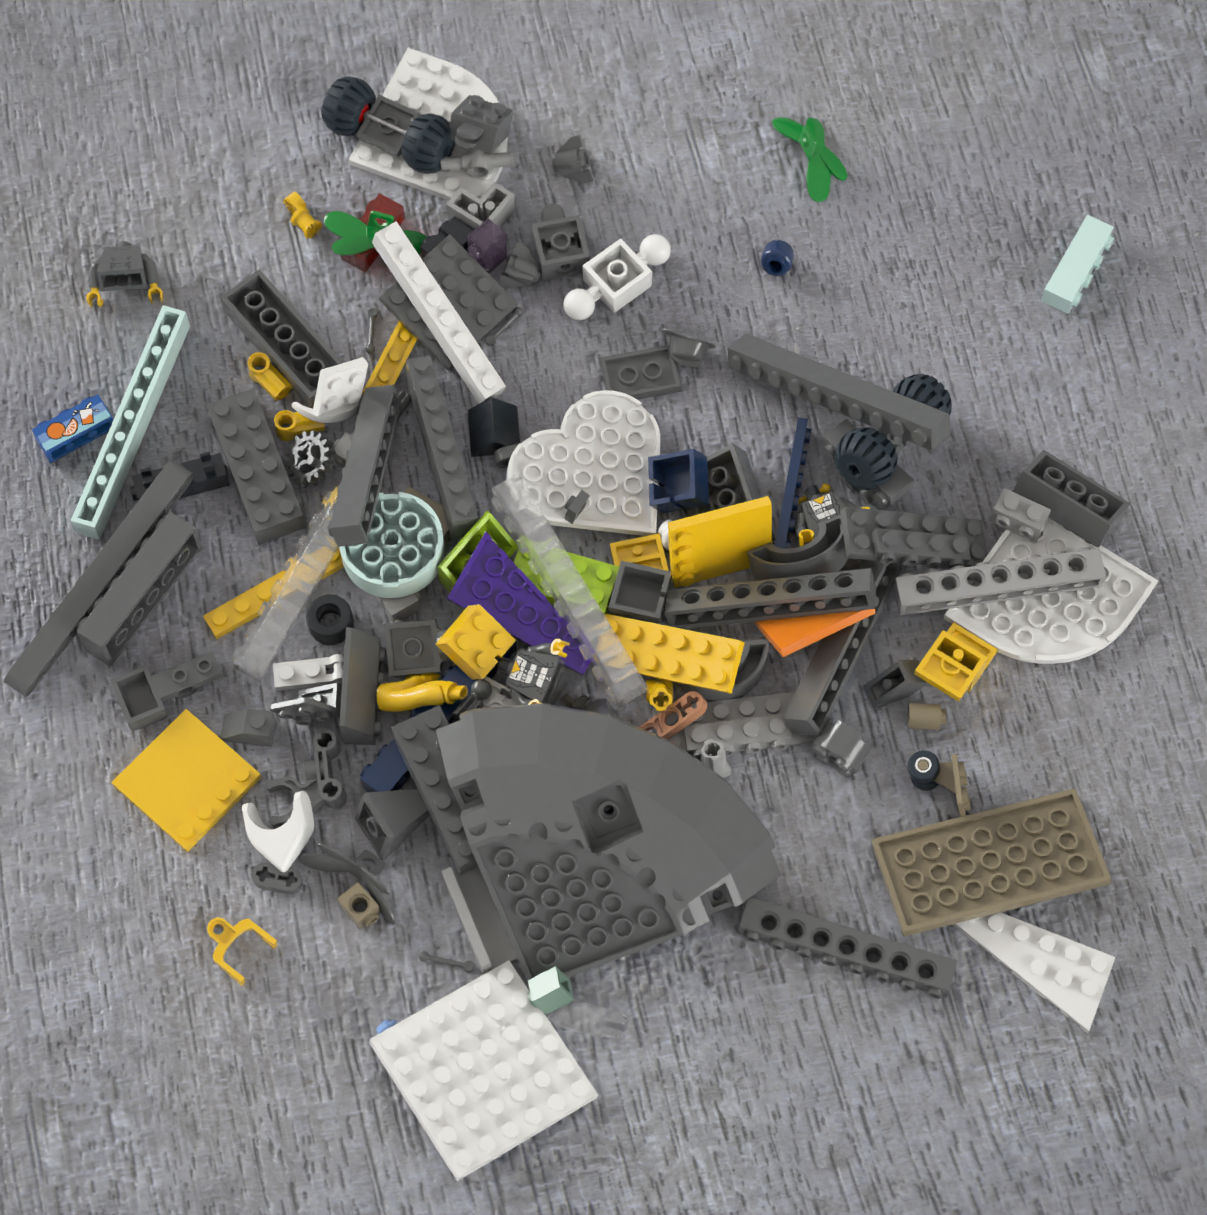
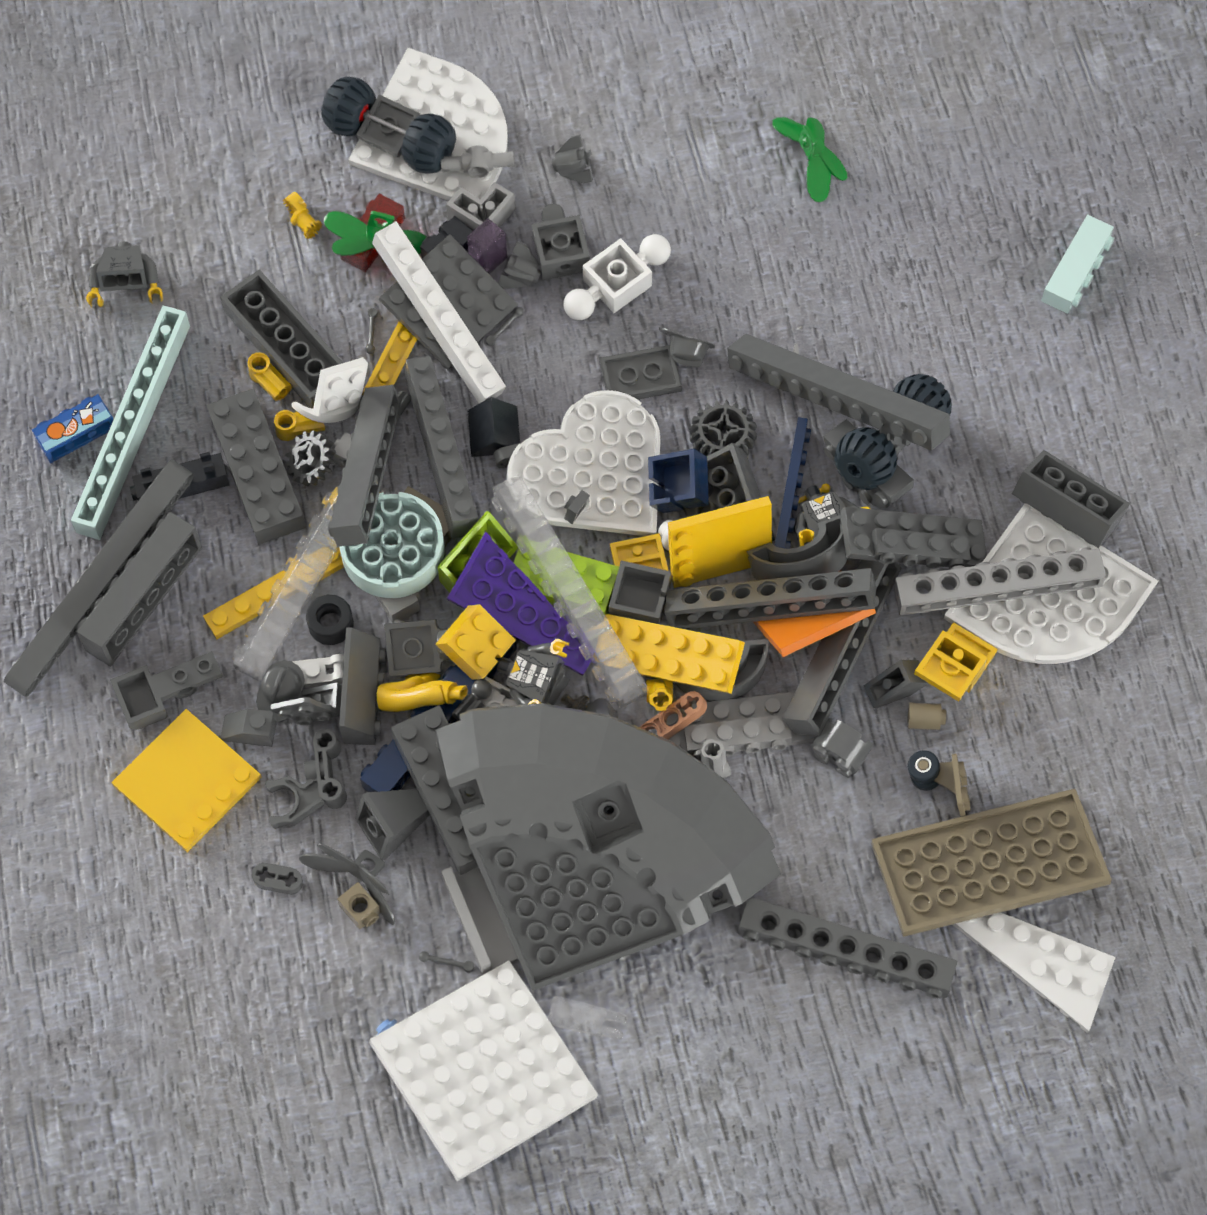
yellow piece [207,917,278,986] -> none
white animal [242,791,314,872] -> none
dark grey brick [449,95,514,154] -> none
sand green brick [528,966,574,1015] -> none
dark blue head [761,240,794,276] -> none
light grey brick [990,488,1051,543] -> none
none -> dark grey piece [256,660,305,722]
none -> dark grey gear [689,400,757,464]

